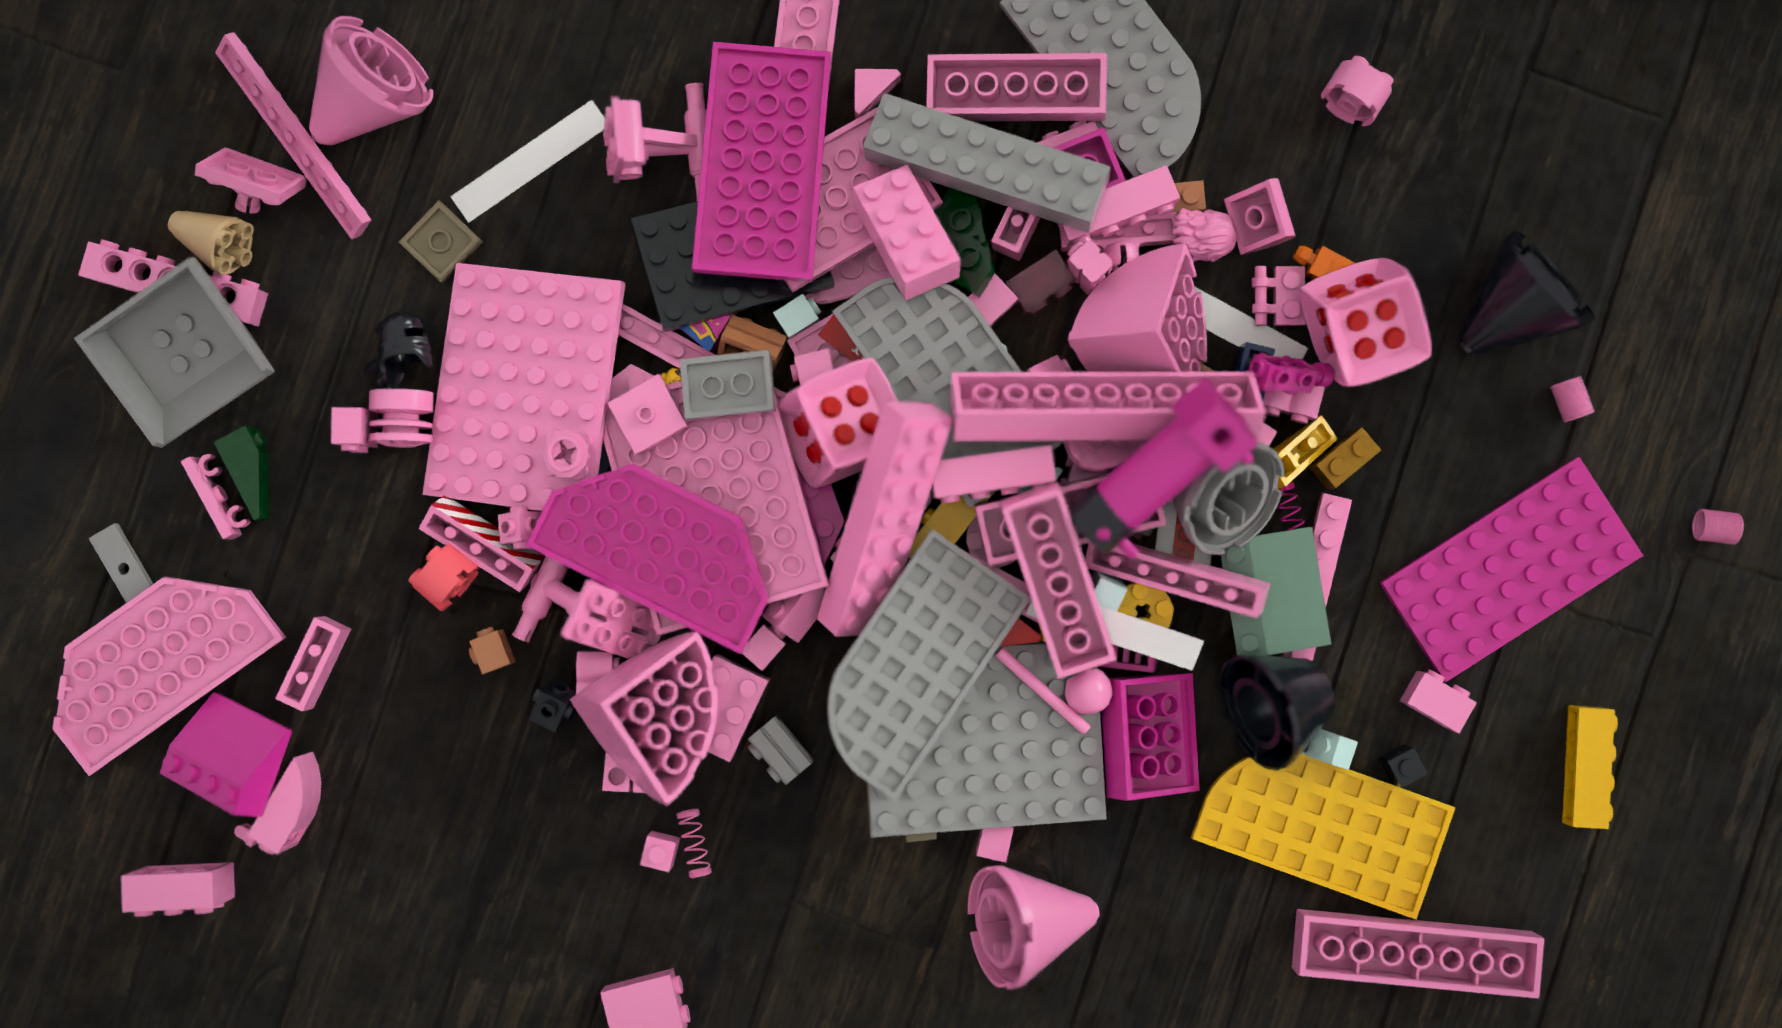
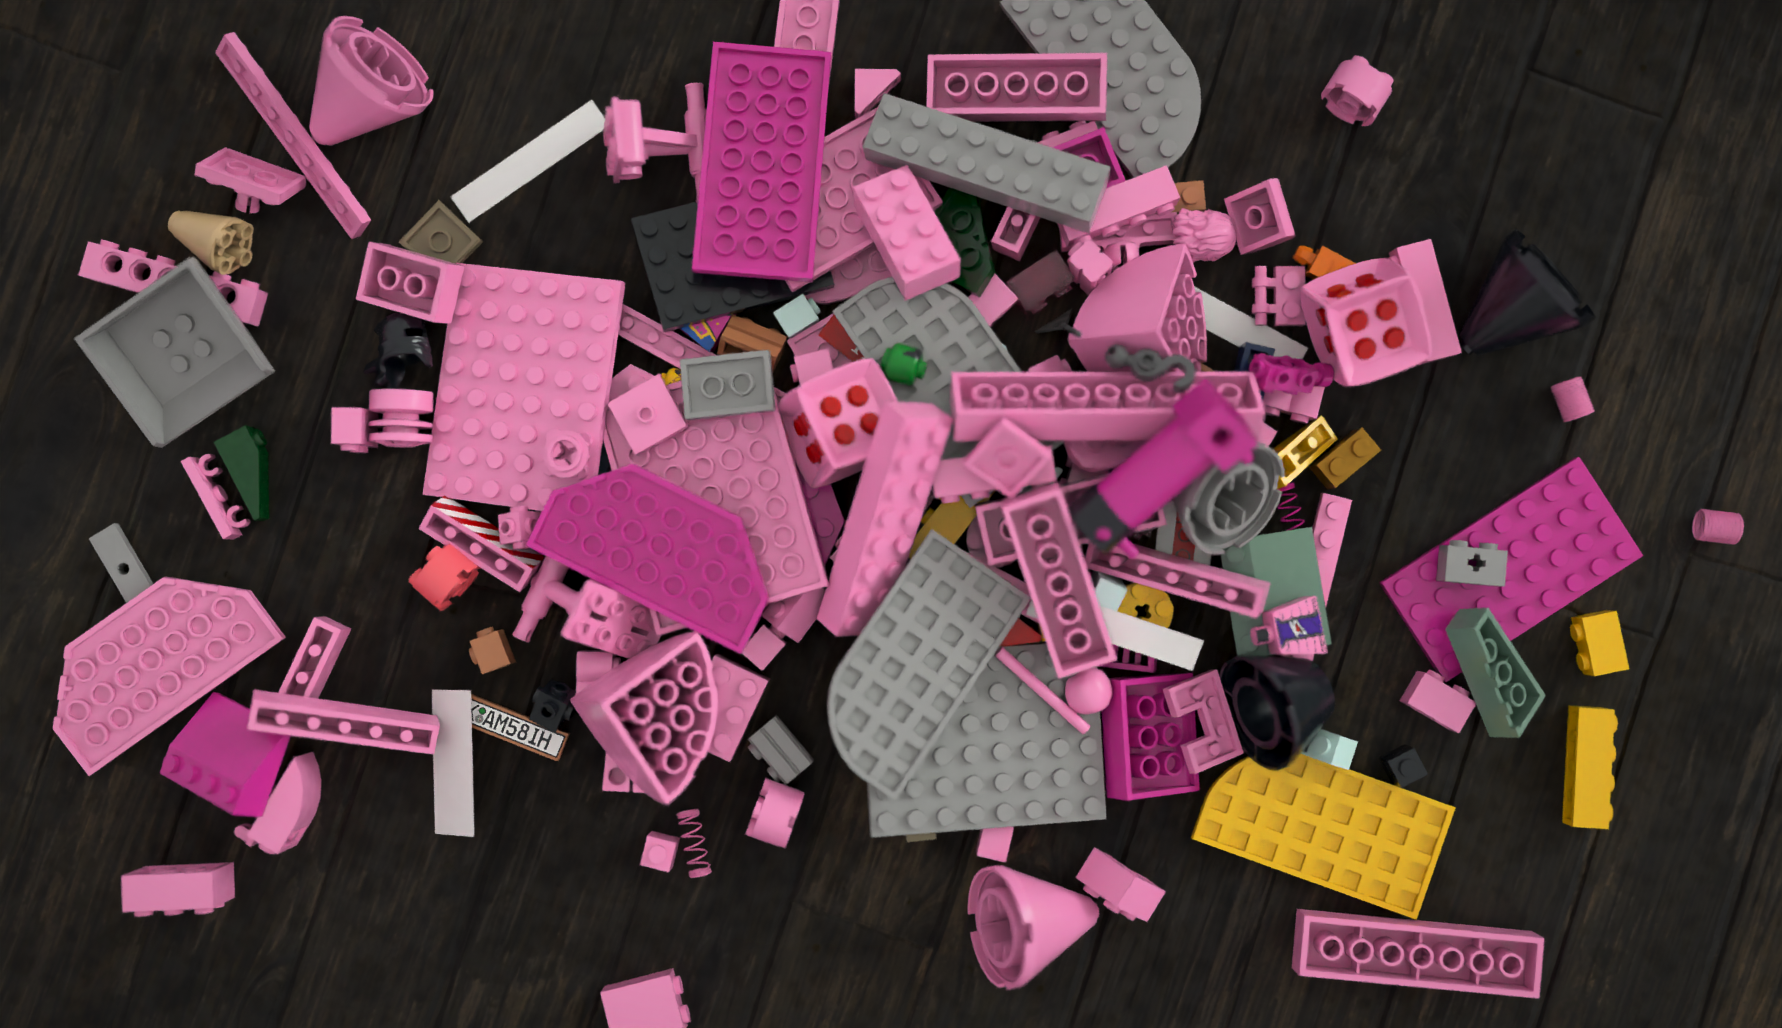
none -> bright pink brick [247,690,440,754]
none -> bright pink brick [356,241,465,324]
none -> white sticker [432,690,474,837]
none -> tile [471,694,570,761]
none -> bright pink brick [745,778,805,848]
none -> green head [881,343,928,386]
none -> bright pink plate [964,417,1051,499]
none -> dark grey piece [1035,309,1081,337]
none -> bright pink brick [1076,847,1166,922]
none -> dark grey piece [1105,345,1195,393]
none -> bright pink plate [1163,669,1244,774]
none -> torso [1250,596,1327,654]
none -> bright pink brick [1388,239,1462,365]
none -> light grey brick [1436,540,1508,587]
none -> sand green wedge [1445,608,1546,738]
none -> yellow brick [1570,610,1629,676]

